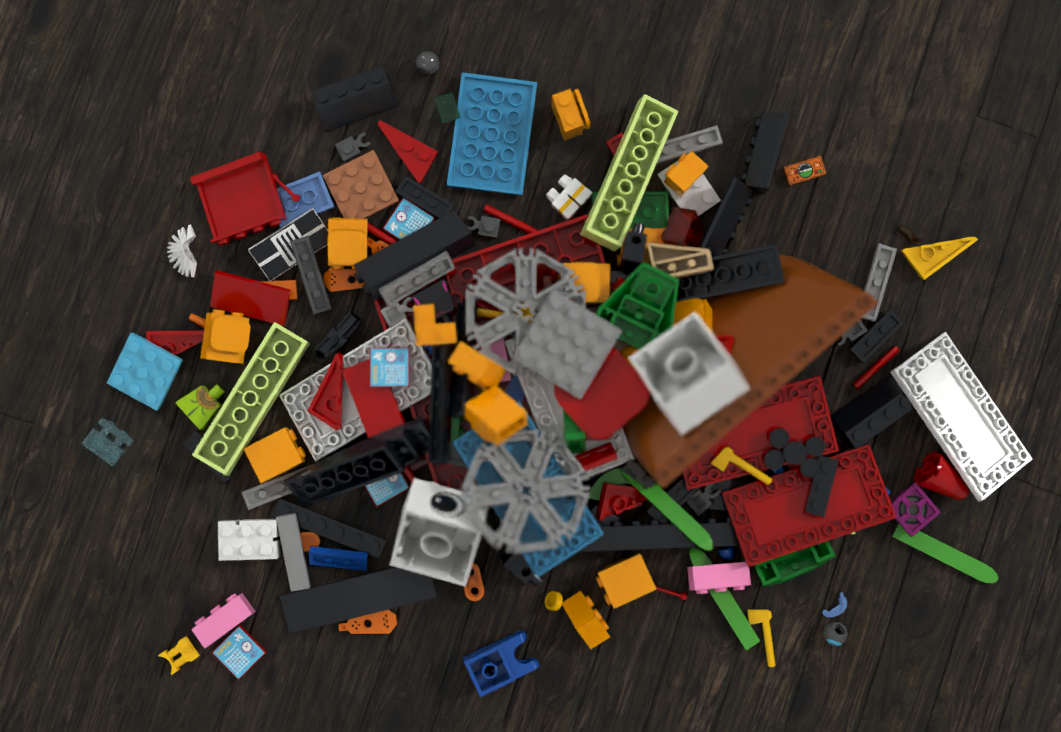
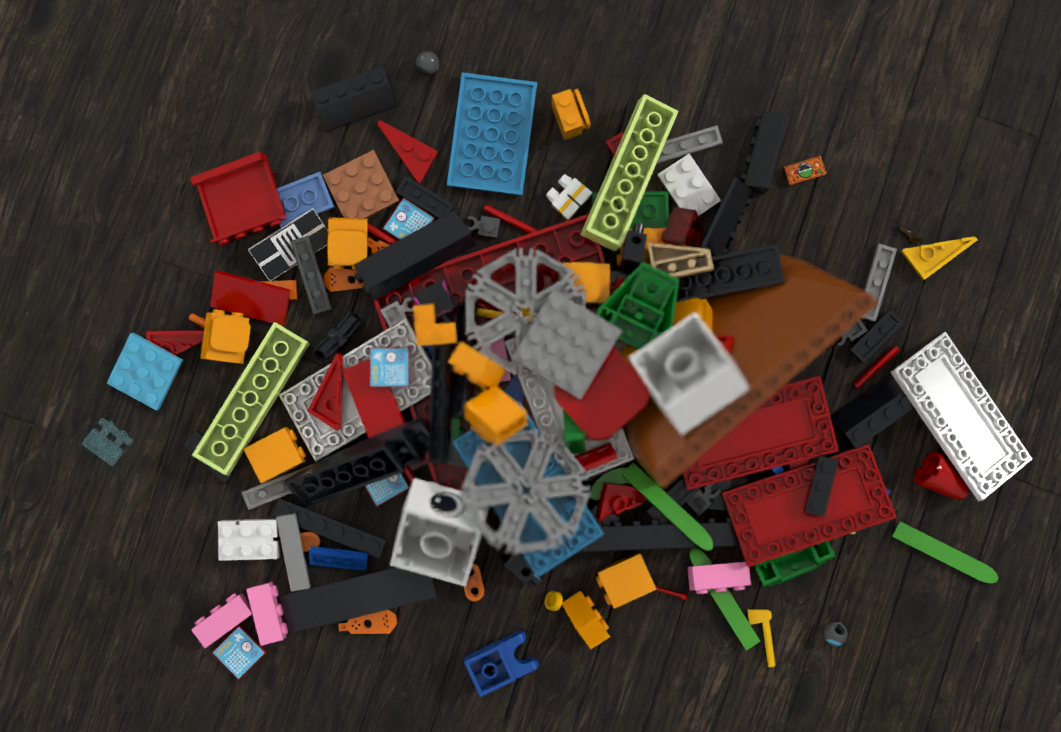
yellow piece [158,636,200,675] -> none
white hair [167,225,197,277] -> none
lime torso [176,384,225,430] -> none
red hinge [273,174,300,202] -> none
dark grey plate [335,133,371,163] -> none
light grey tile [378,251,455,307] -> none
clear green bracket [434,91,460,123] -> none
dark grey plate [621,460,655,490] -> none
light orange brick [664,151,709,197] -> none
yellow piece [711,447,772,485] -> none
blue hinge [718,546,734,560] -> none
black piece [764,428,825,478] -> none
medium blue piece [822,592,847,618] -> none
magenta piece [891,482,941,537] -> none
none -> bright pink brick [246,581,288,646]

